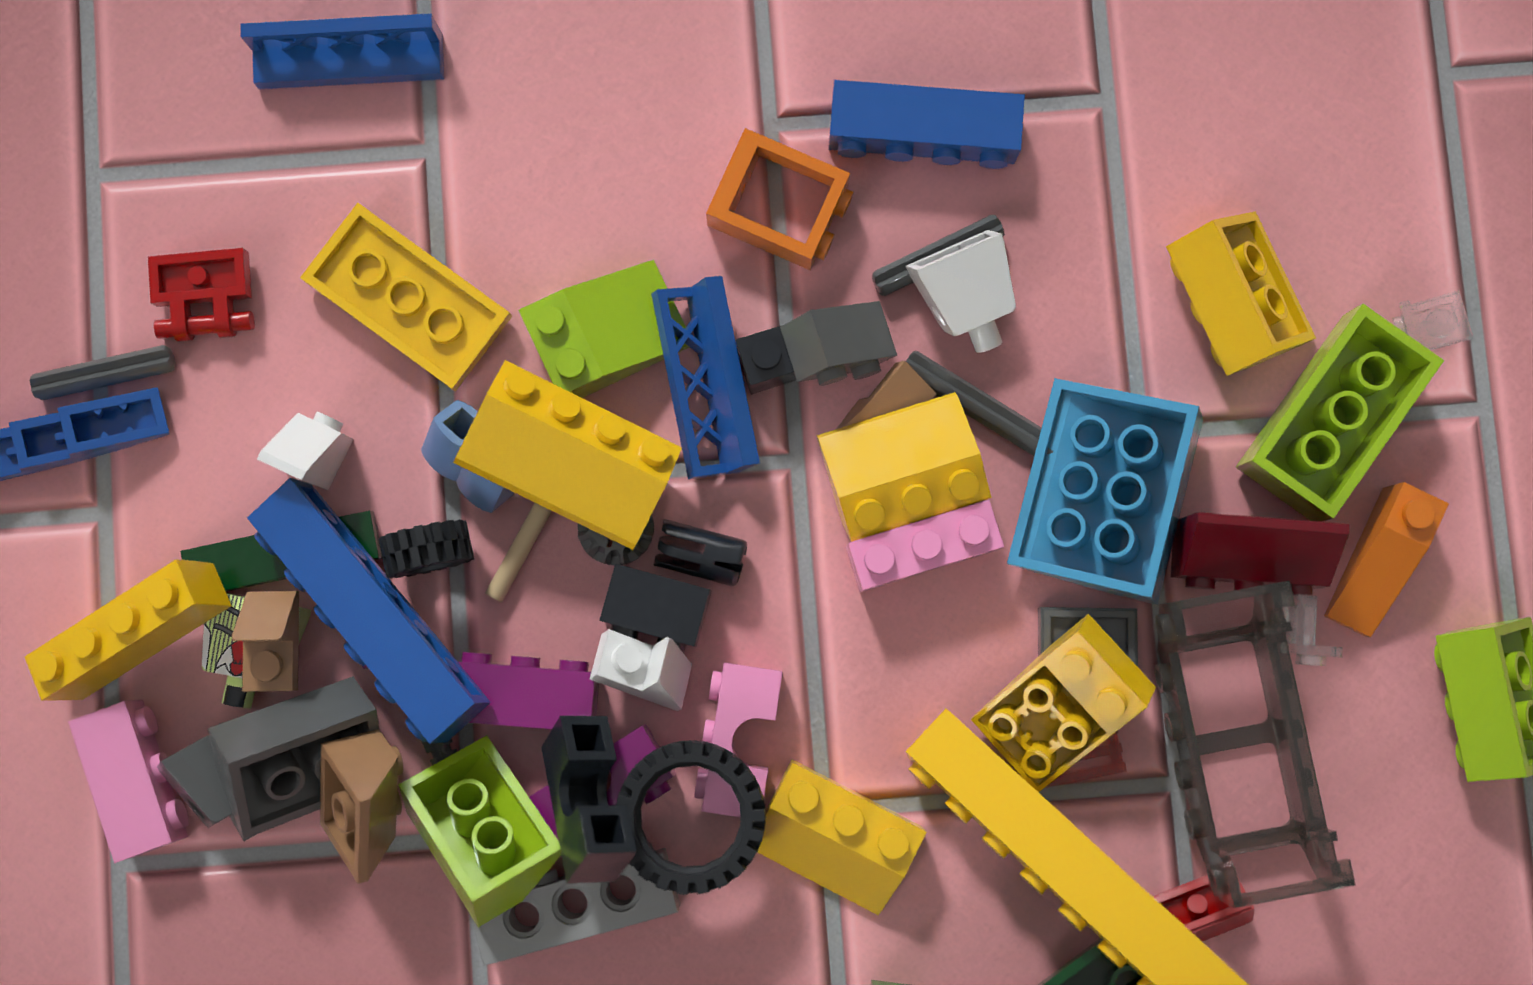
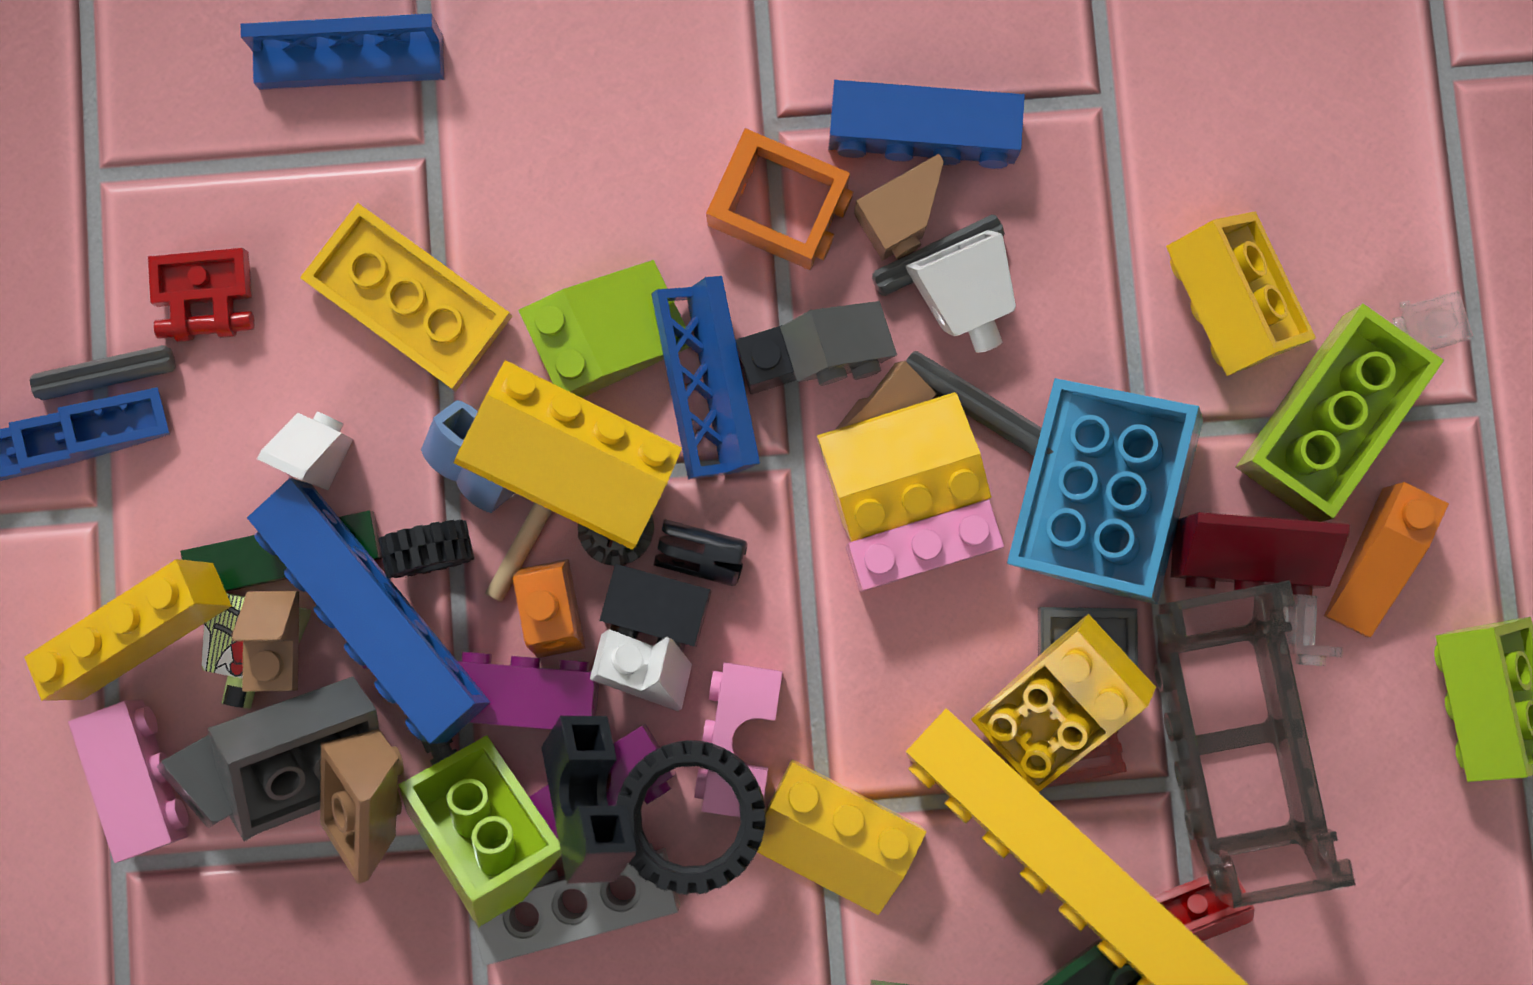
none -> orange torso [513,559,586,658]
none -> medium nougat slope [854,154,944,261]

